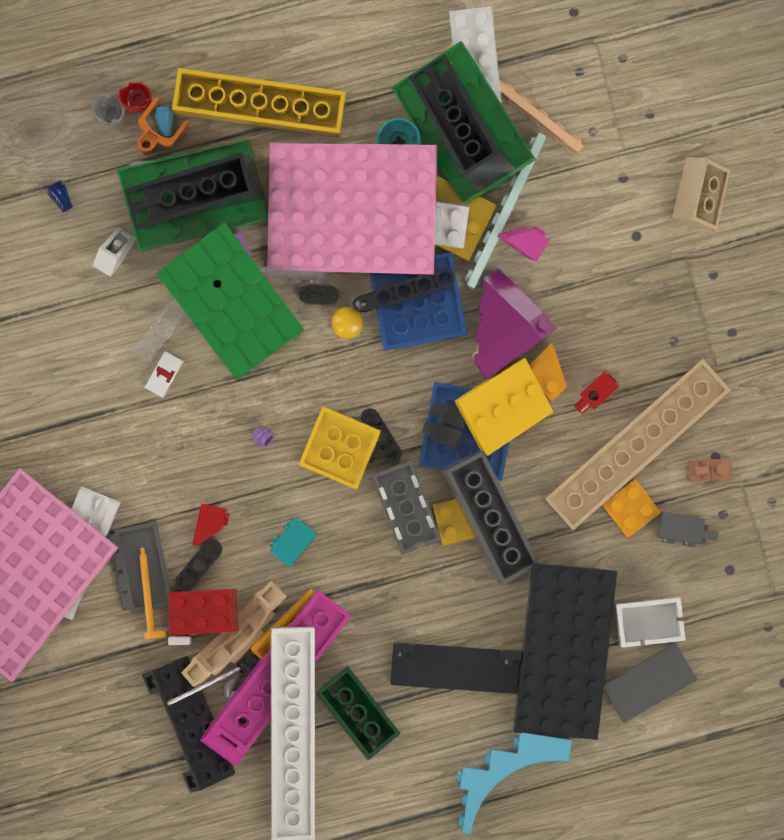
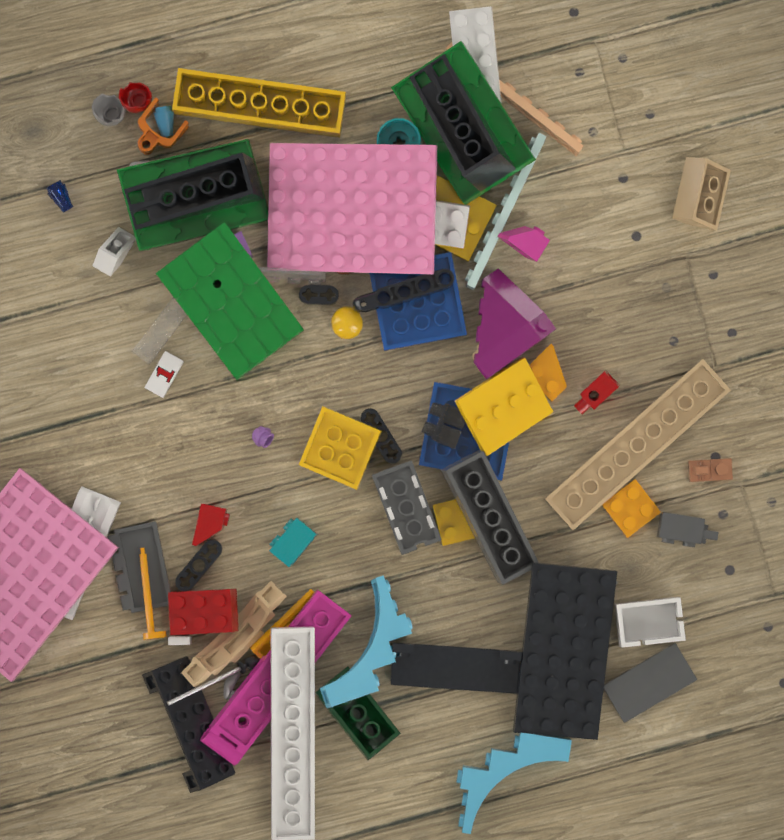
none -> medium azure arch [320,575,413,708]

